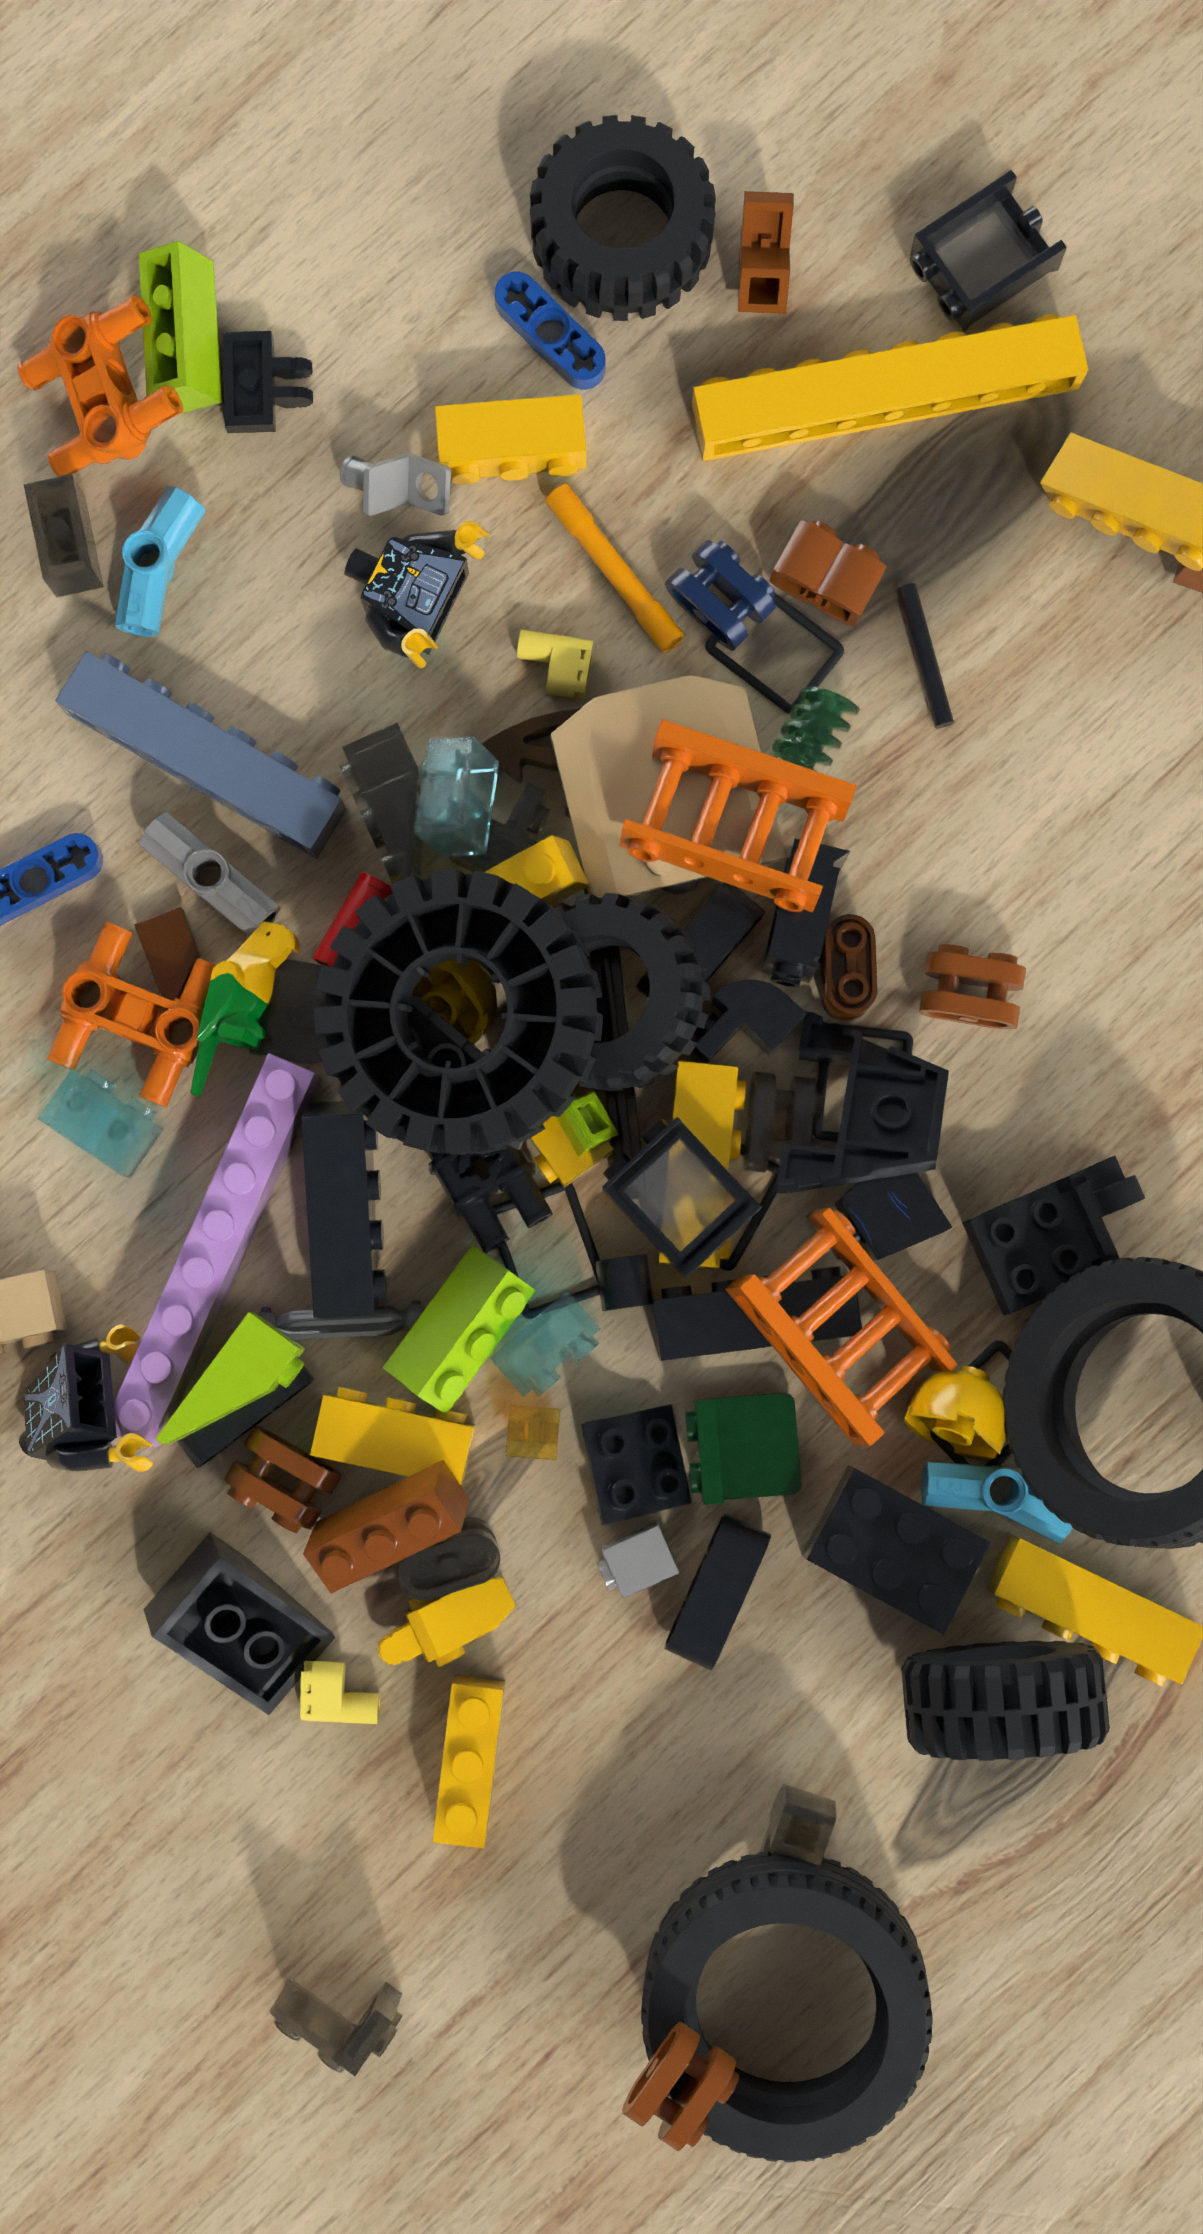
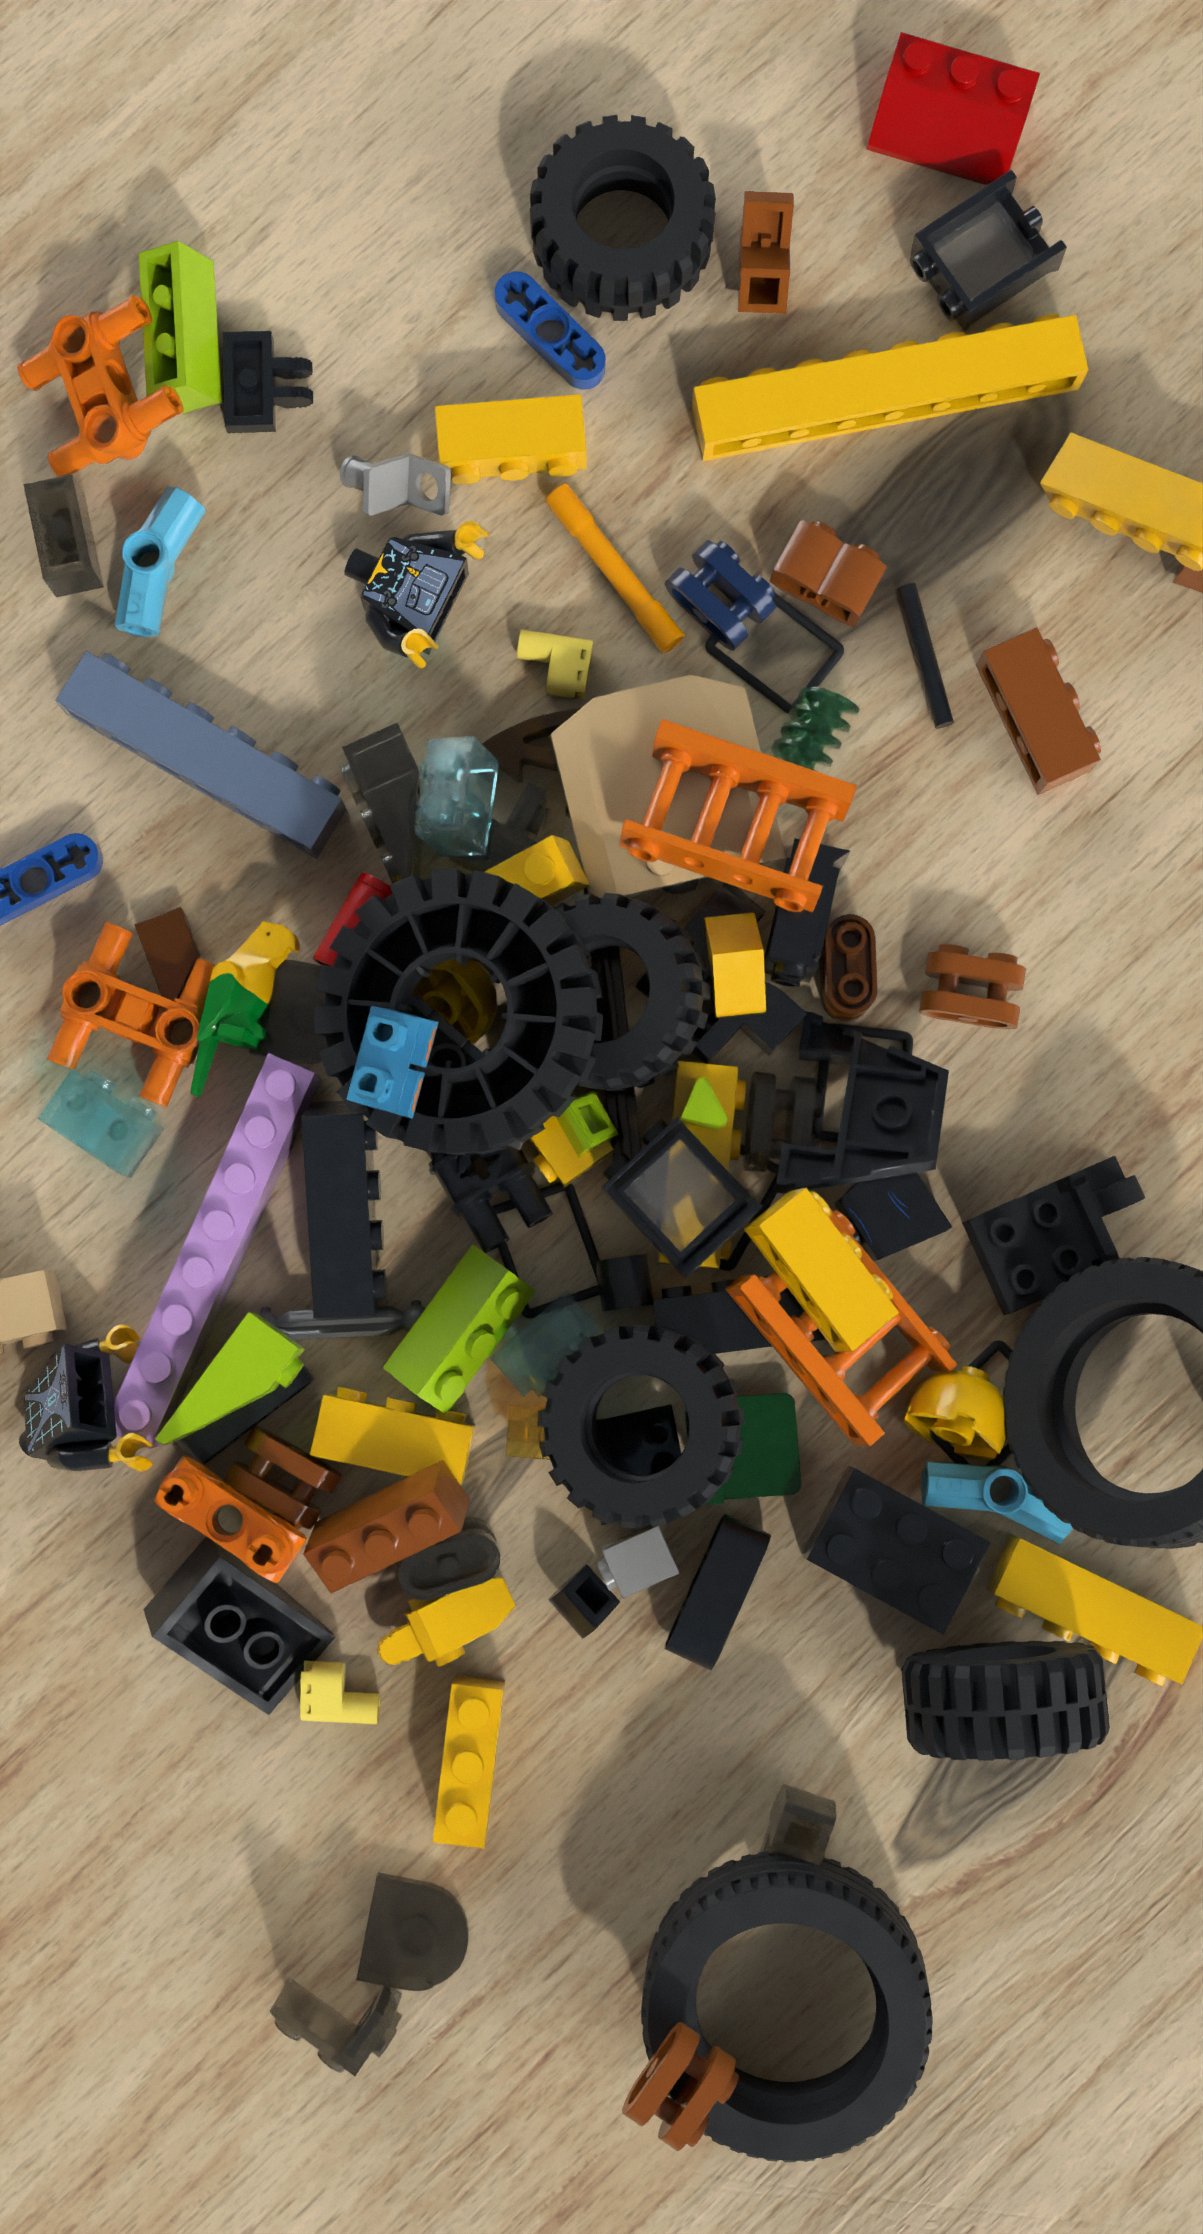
light grey piece [138,812,281,937] -> none
none -> orange piece [153,1455,307,1583]
none -> dark azure hips [346,1006,438,1119]
none -> clear smoke tile [356,1872,469,1991]
none -> black tyre [537,1325,745,1528]
none -> black brick [548,1564,620,1639]
none -> lime slope [680,1077,728,1131]
none -> yellow slope [704,913,766,1018]
none -> yellow brick [743,1188,899,1352]
none -> red slope [866,32,1040,185]
none -> dark orange brick [976,627,1101,795]

